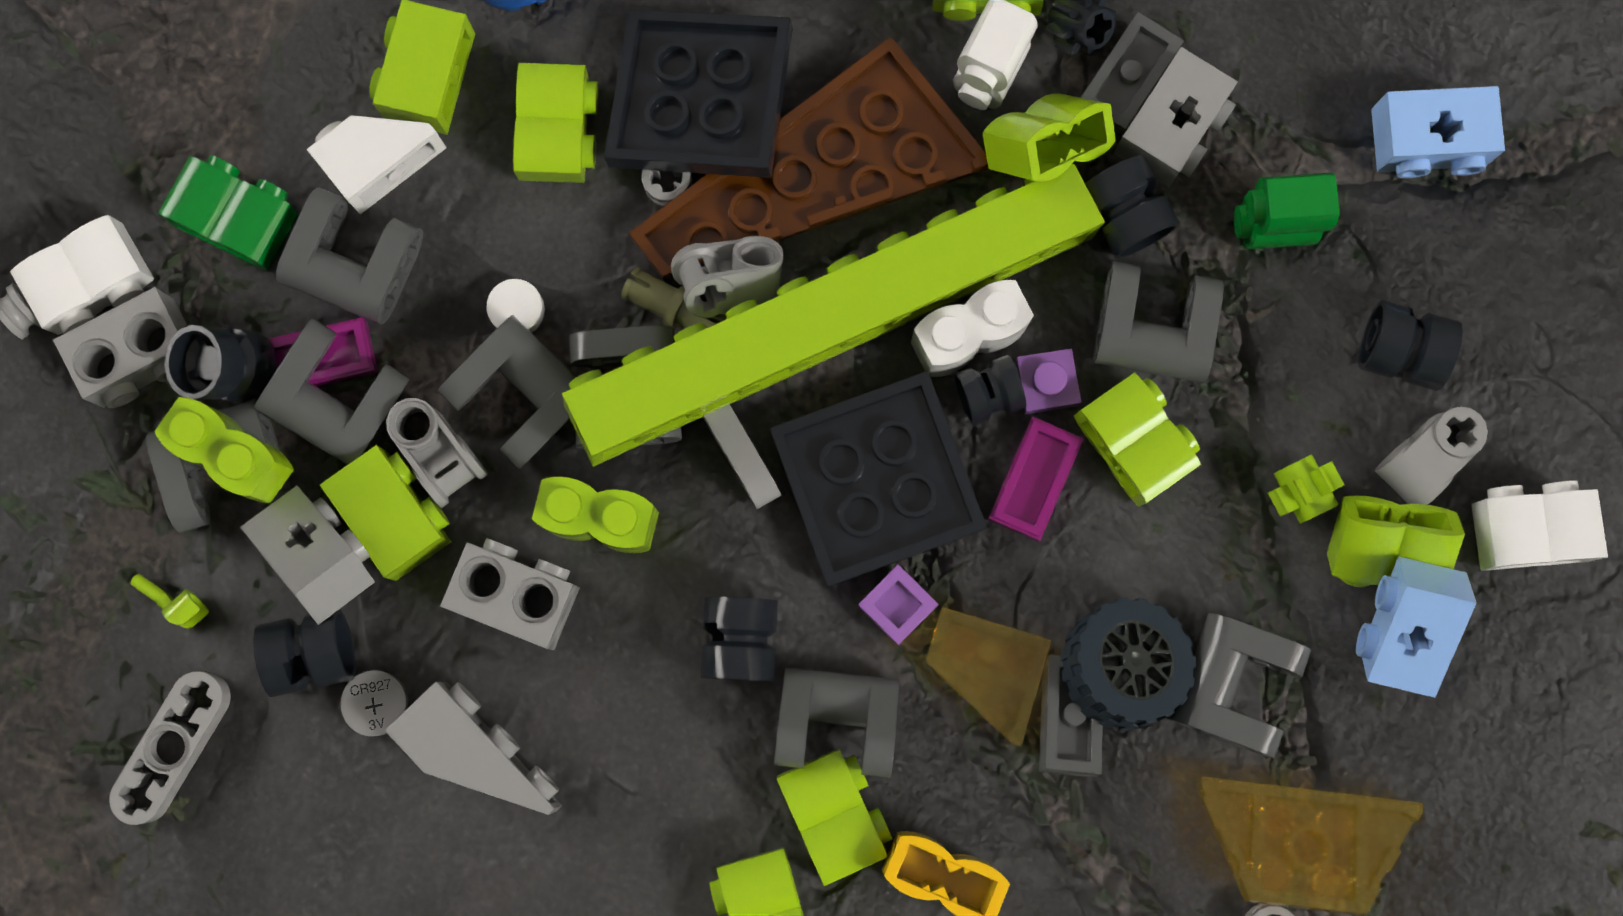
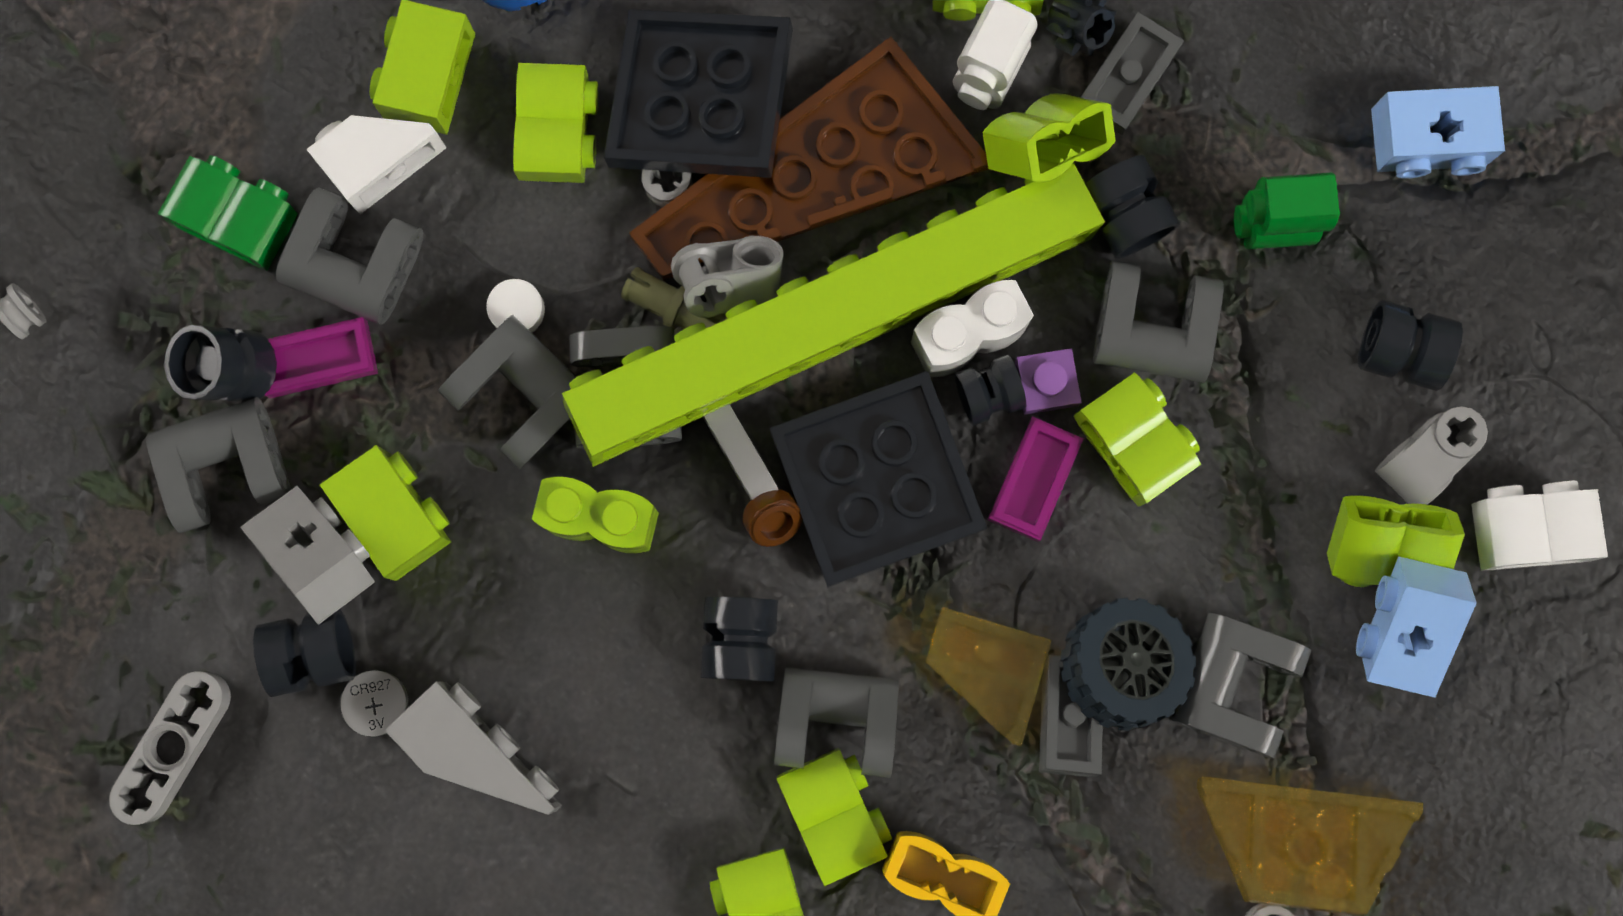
white brick [10,215,154,335] -> none
light grey brick [53,287,187,408] -> none
lime hand [130,574,209,629] -> none
lime brick [155,397,294,503] -> none
dark grey connector [254,318,411,465] -> none
light grey piece [386,398,488,508] -> none
light grey brick [440,538,580,650] -> none
medium lavender plate [858,565,939,645] -> none
light grey brick [1114,47,1238,187] -> none
lime gear [1268,454,1345,524] -> none
none -> reddish brown tile [743,490,802,547]

